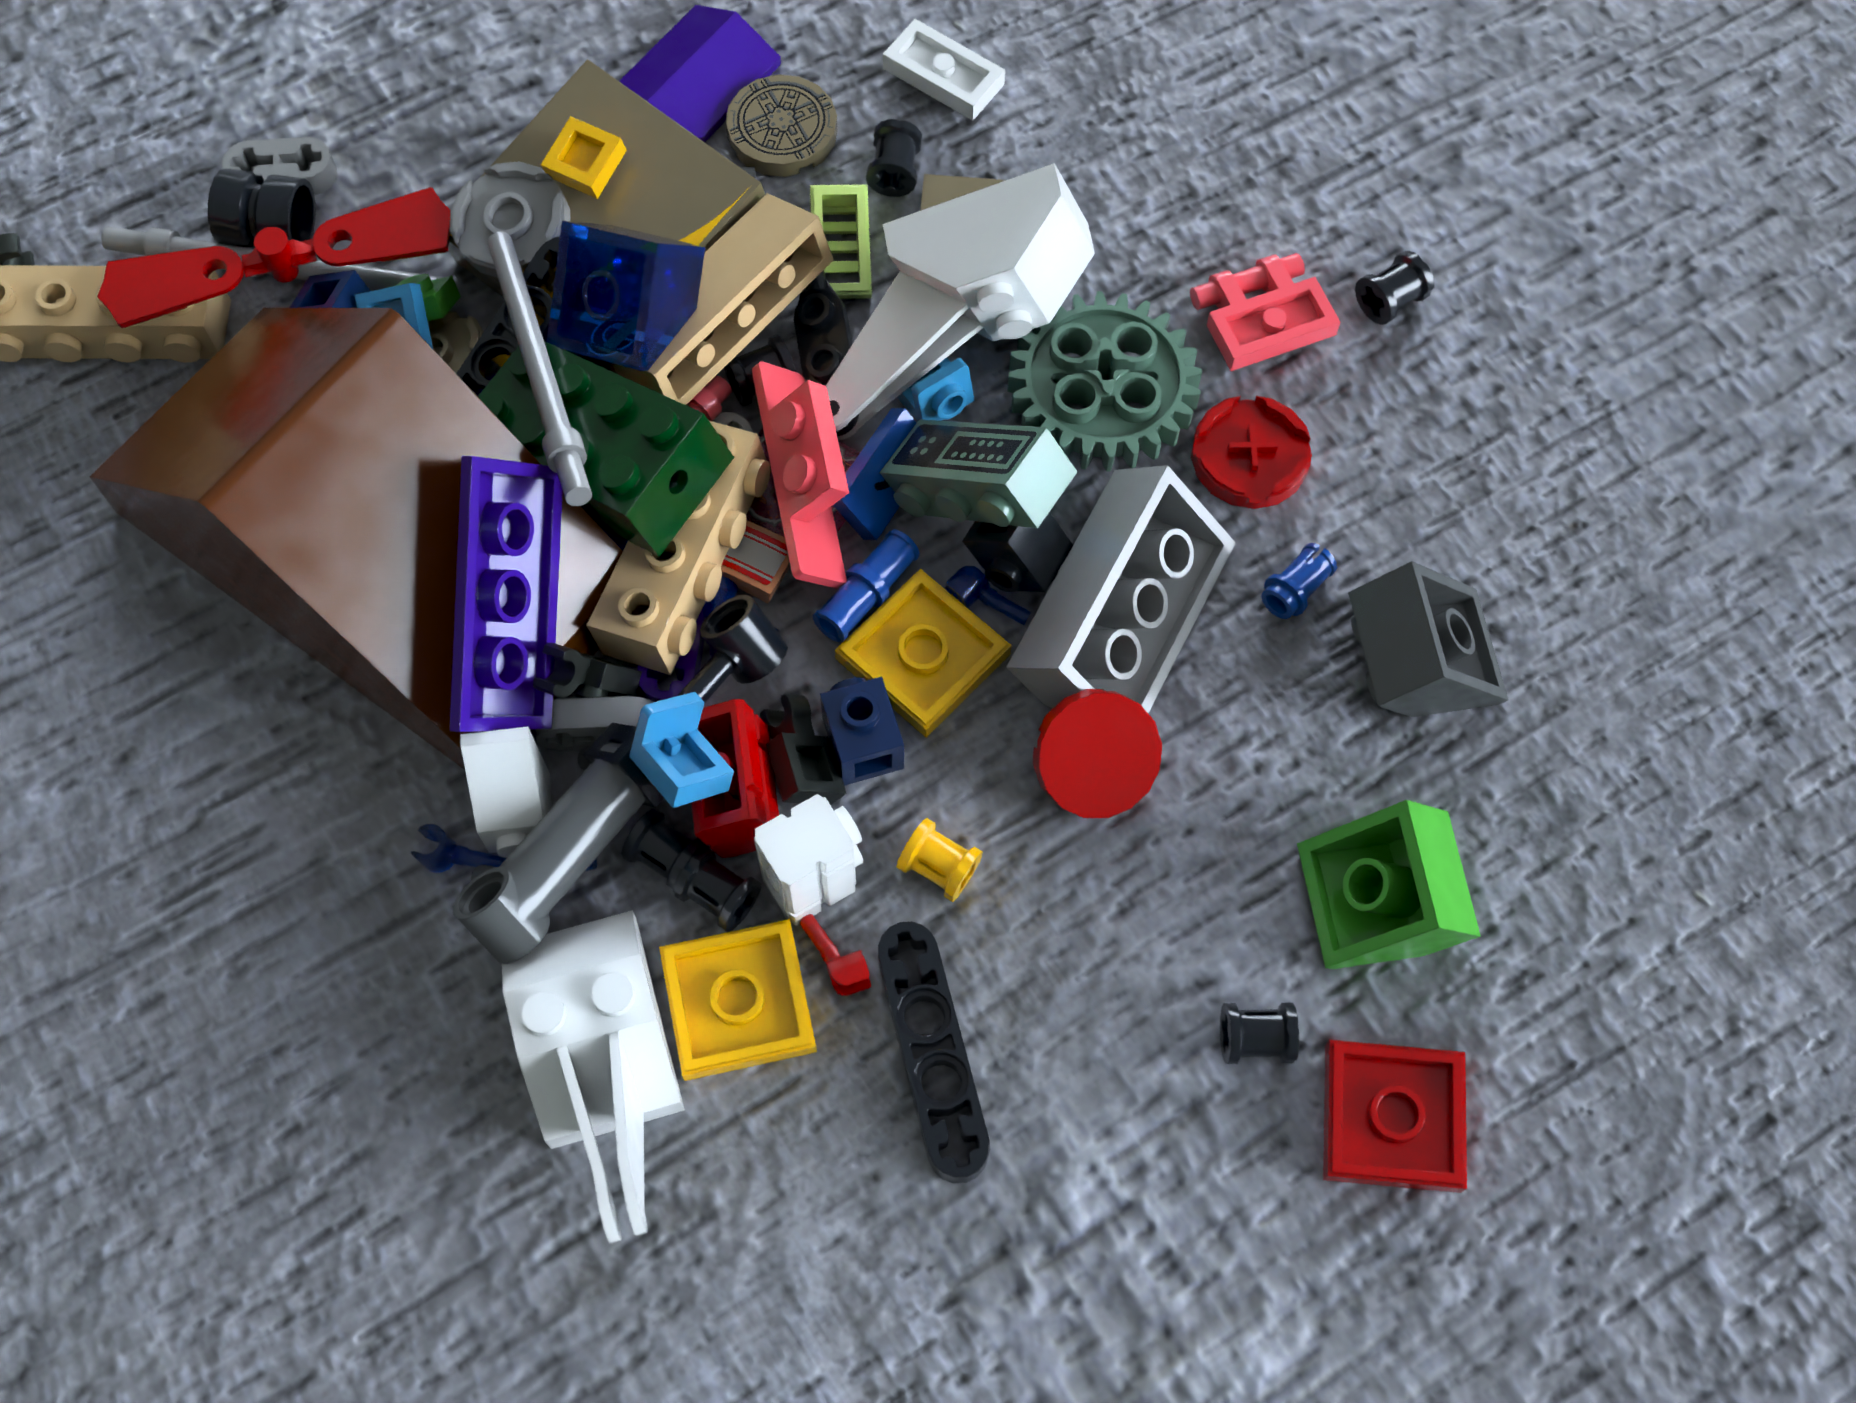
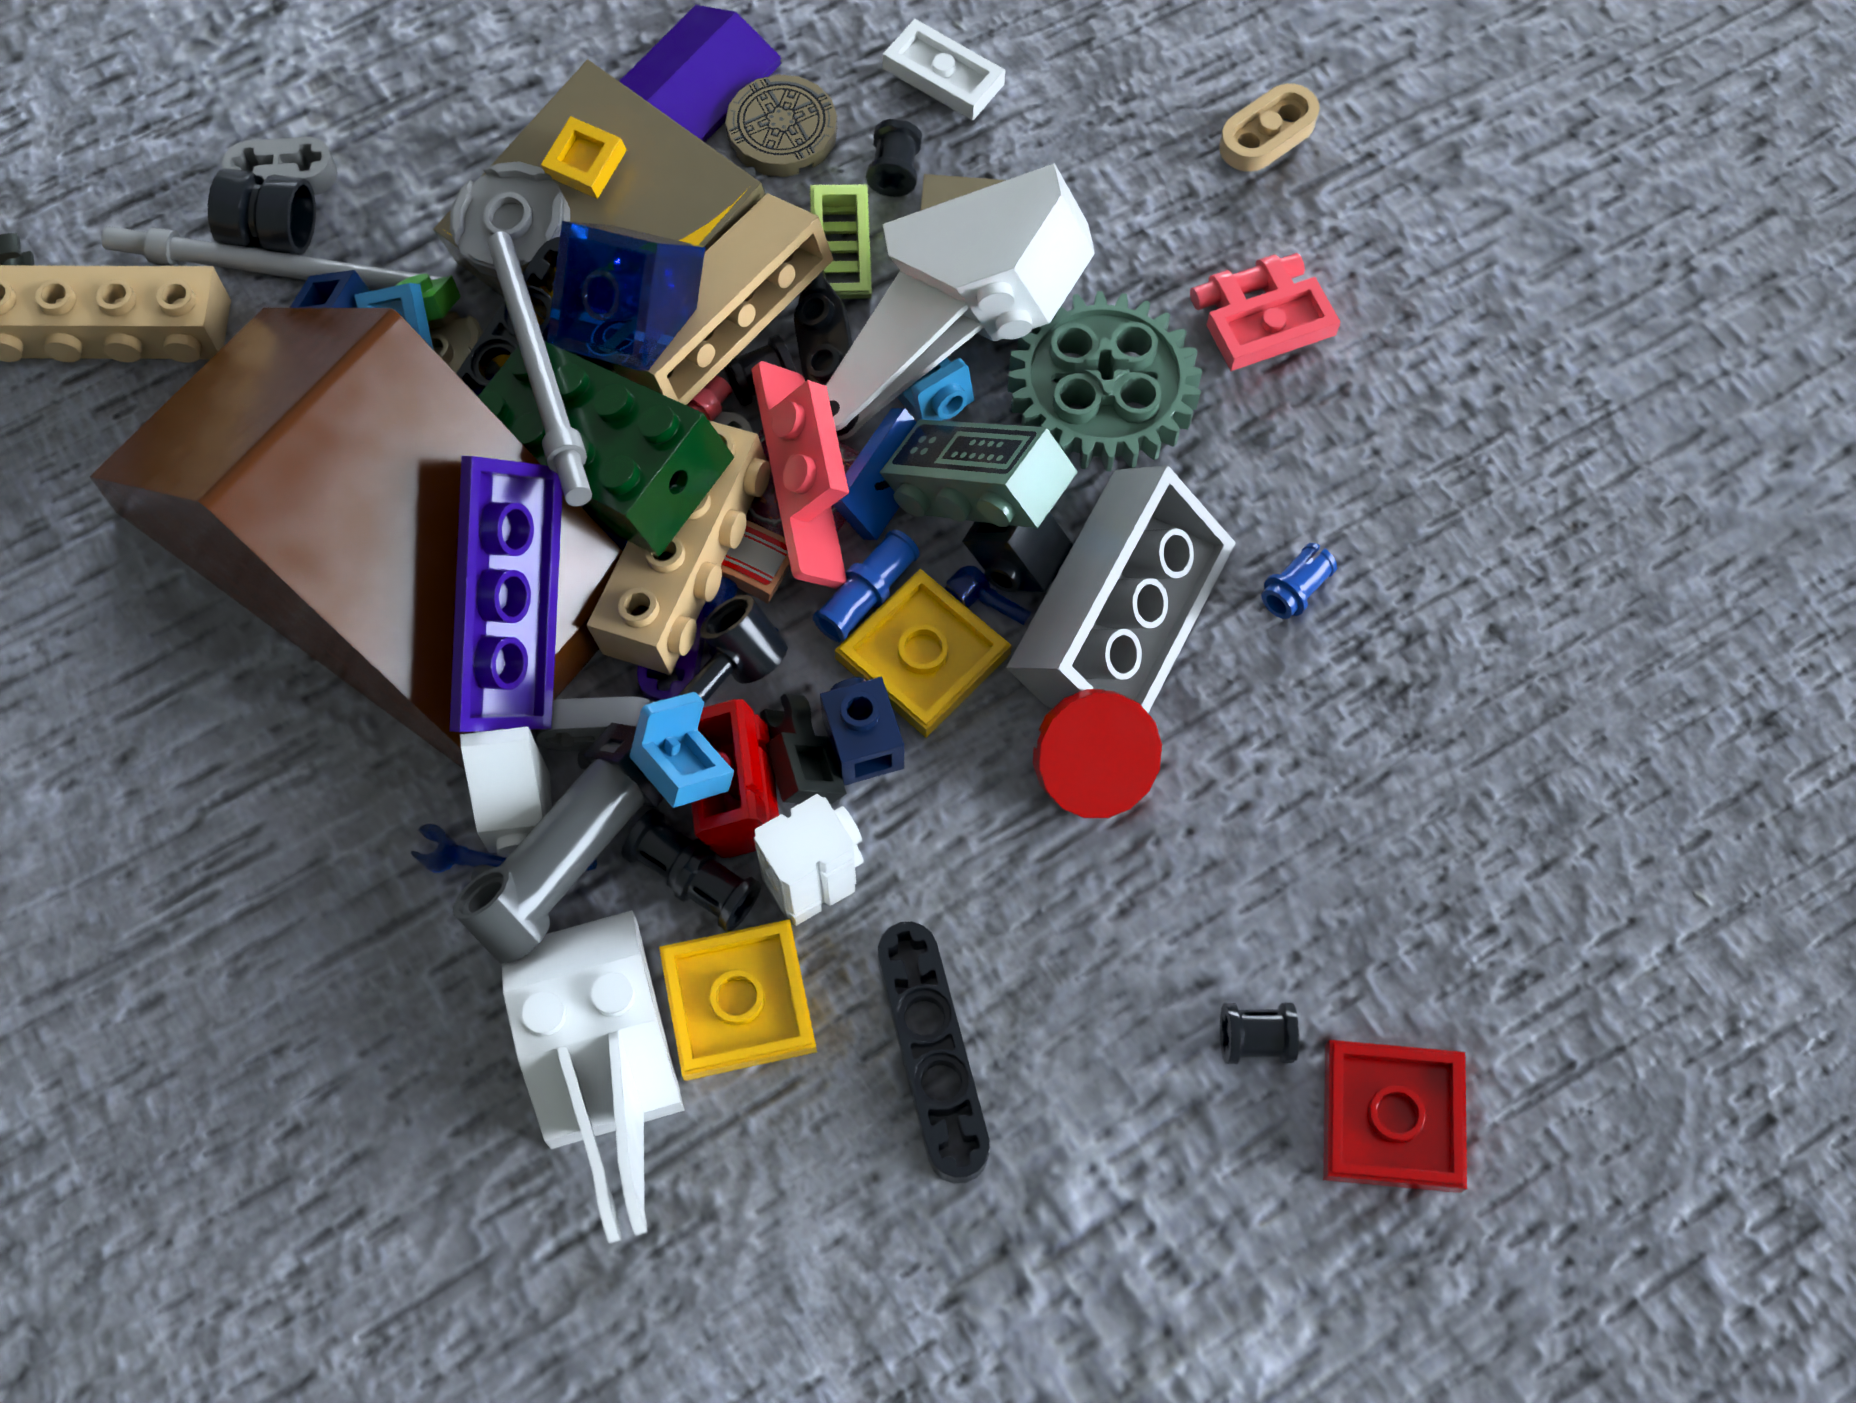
red piece [97,187,451,328] -> none
pearl dark grey plate [532,643,642,698] -> none
red hand [799,914,871,996] -> none
yellow bush [896,818,983,902] -> none
red tile [1191,396,1312,509] -> none
bright green slope [1297,800,1481,969] -> none
dark grey slope [1348,561,1509,717] -> none
black bush [1355,251,1435,325] -> none
none -> tan plate [1219,83,1319,172]

